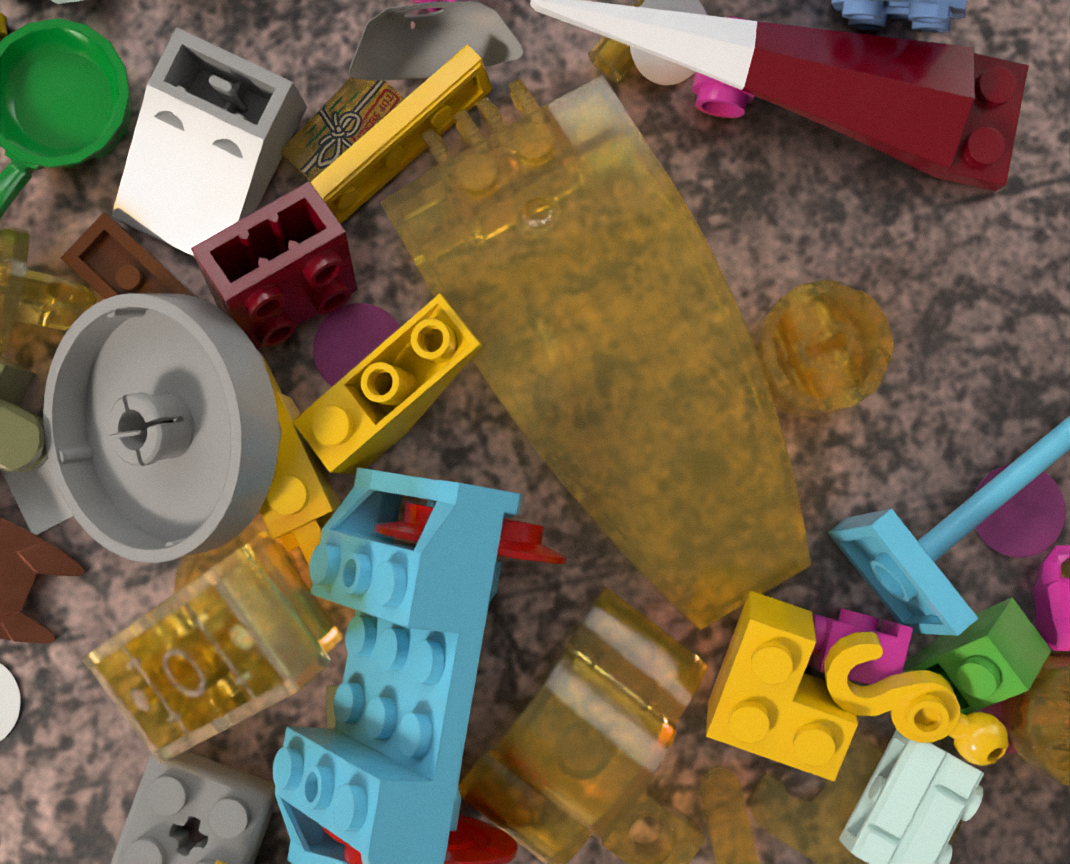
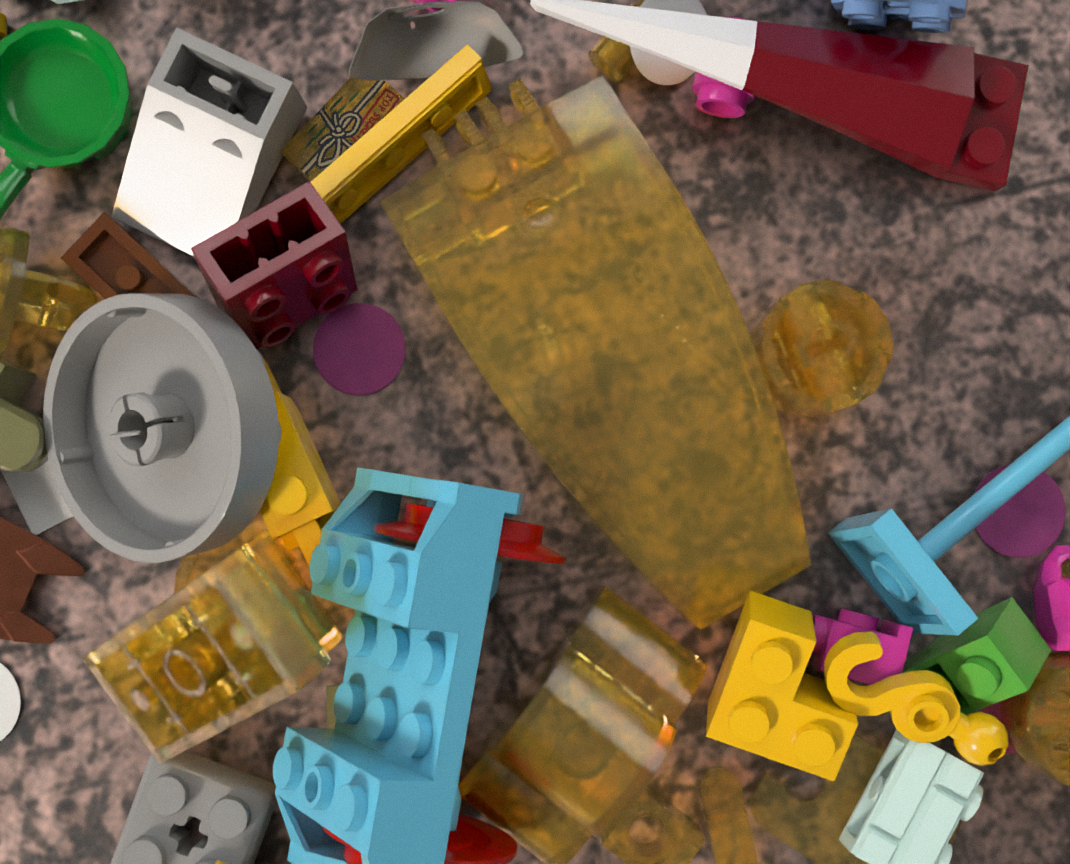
yellow slope [292,293,483,474] -> none

